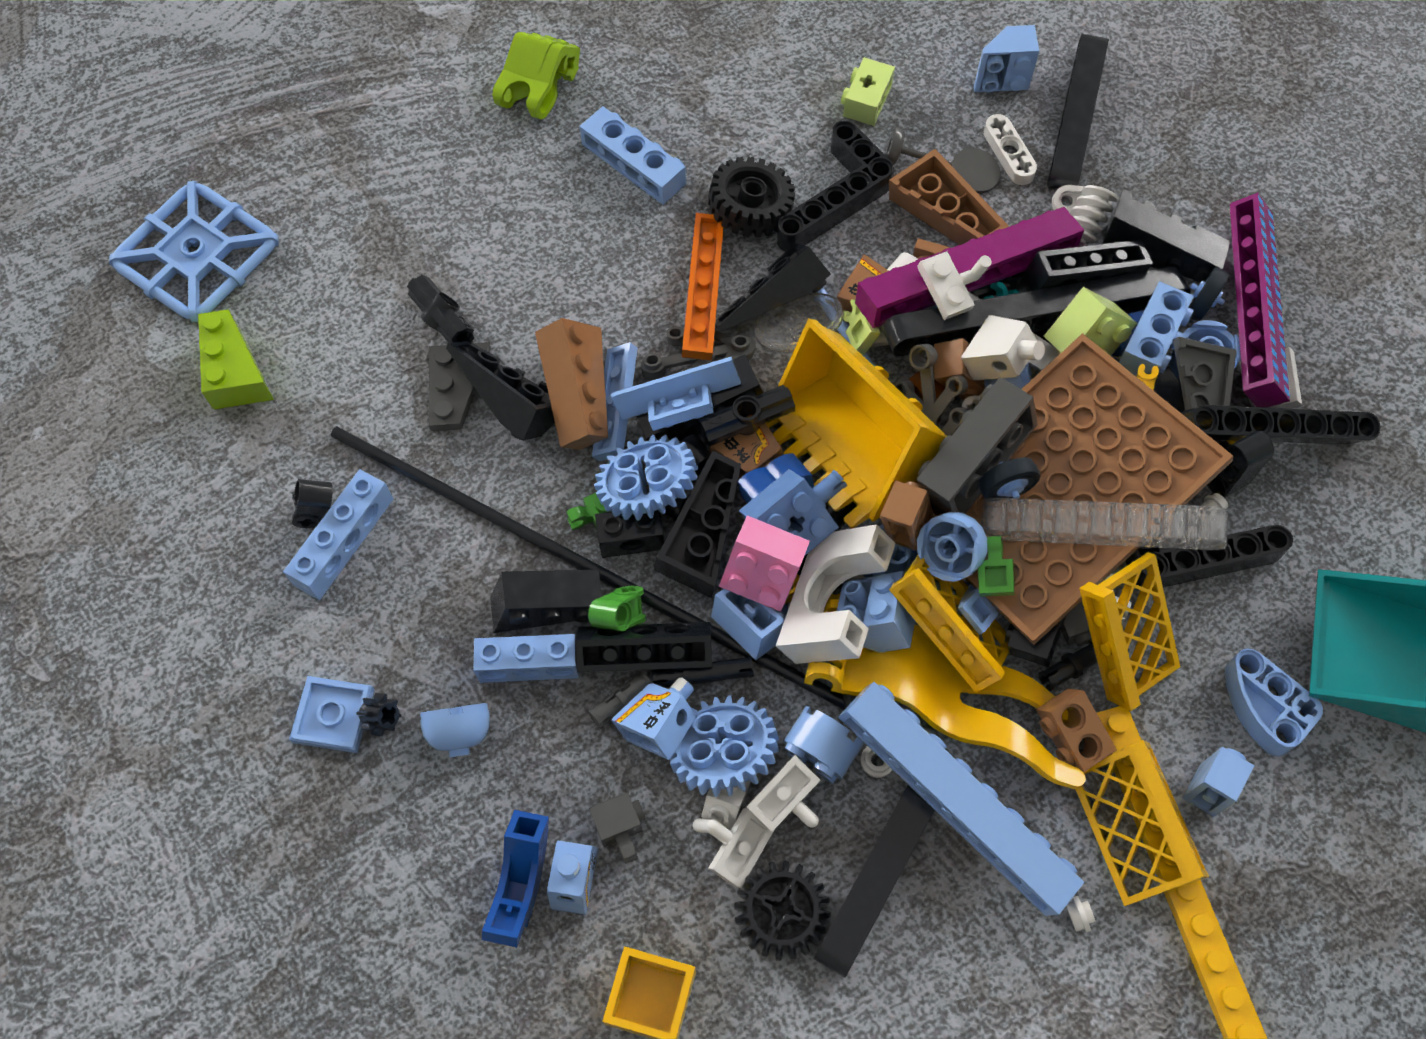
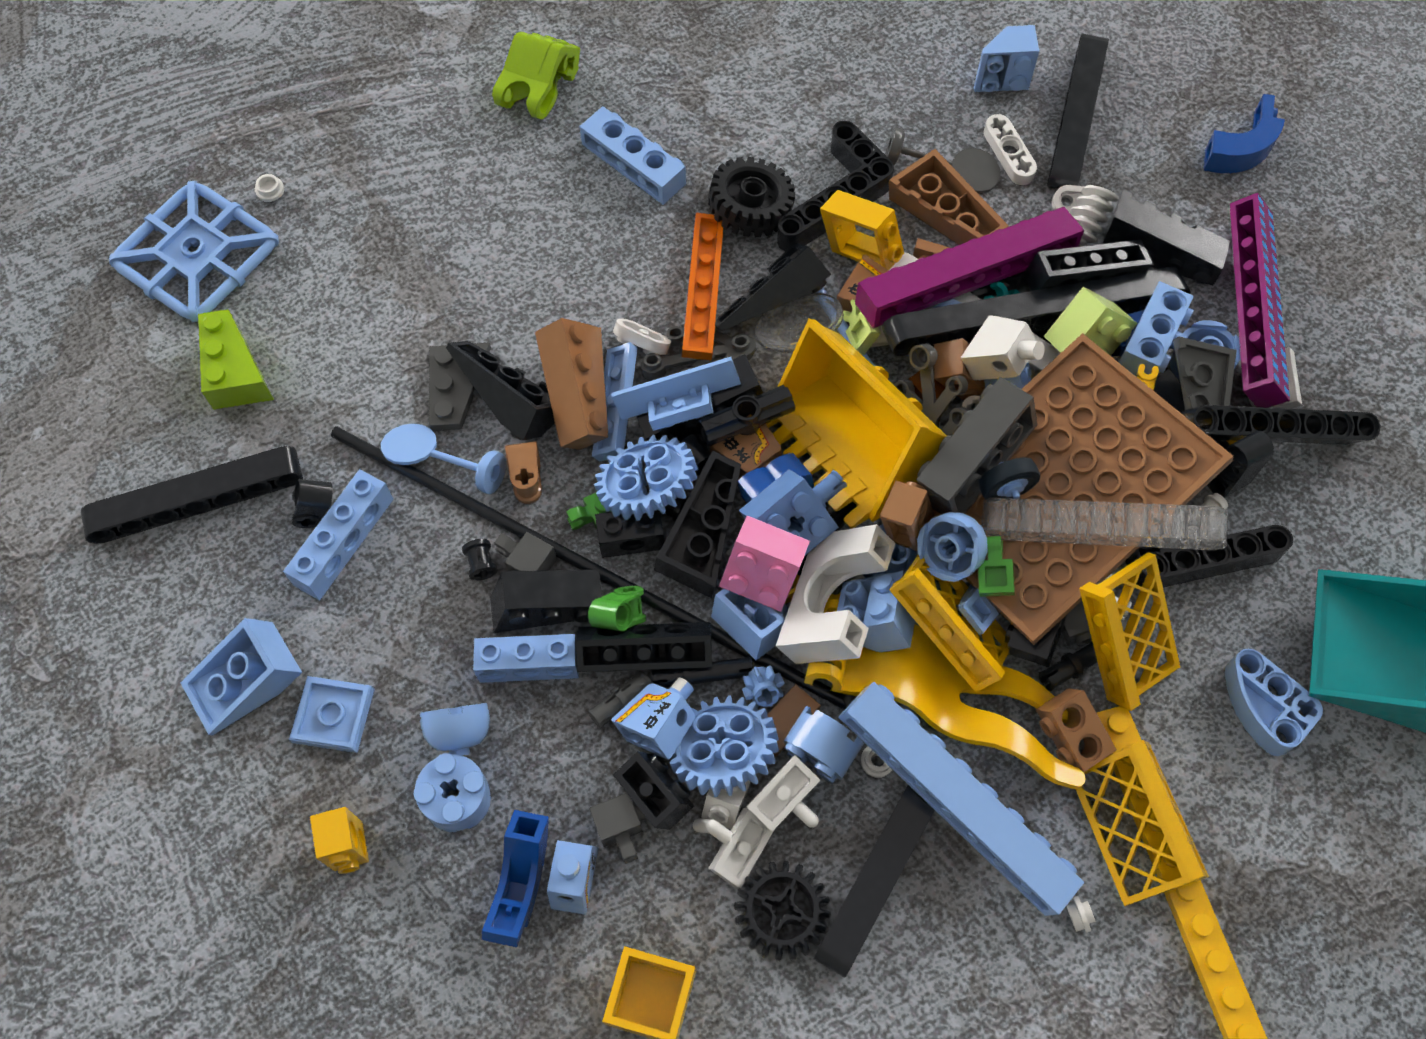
black gear [356,693,401,736] -> none
black piece [407,275,474,343] -> none
yellowish green brick [841,57,895,126] -> none
white plate [917,251,992,320] -> none
light blue brick [1183,747,1255,817] -> none
black wheel [1189,267,1229,321] -> none
none -> black beam [81,446,303,544]
none -> light blue slope [181,618,302,735]
none -> white plate [255,174,284,202]
none -> yellow brick [310,807,369,874]
none -> light blue piece [381,424,506,495]
none -> light blue brick [414,753,491,832]
none -> black bush [462,539,498,581]
none -> dark grey brick [494,532,557,571]
none -> medium nougat piece [505,441,542,504]
none -> white plate [613,319,671,355]
none -> black brick [613,751,694,830]
none -> light blue gear [742,665,785,707]
none -> medium nougat tile [767,684,821,757]
none -> yellow window [820,190,904,270]
none -> blue arch [1203,94,1285,173]

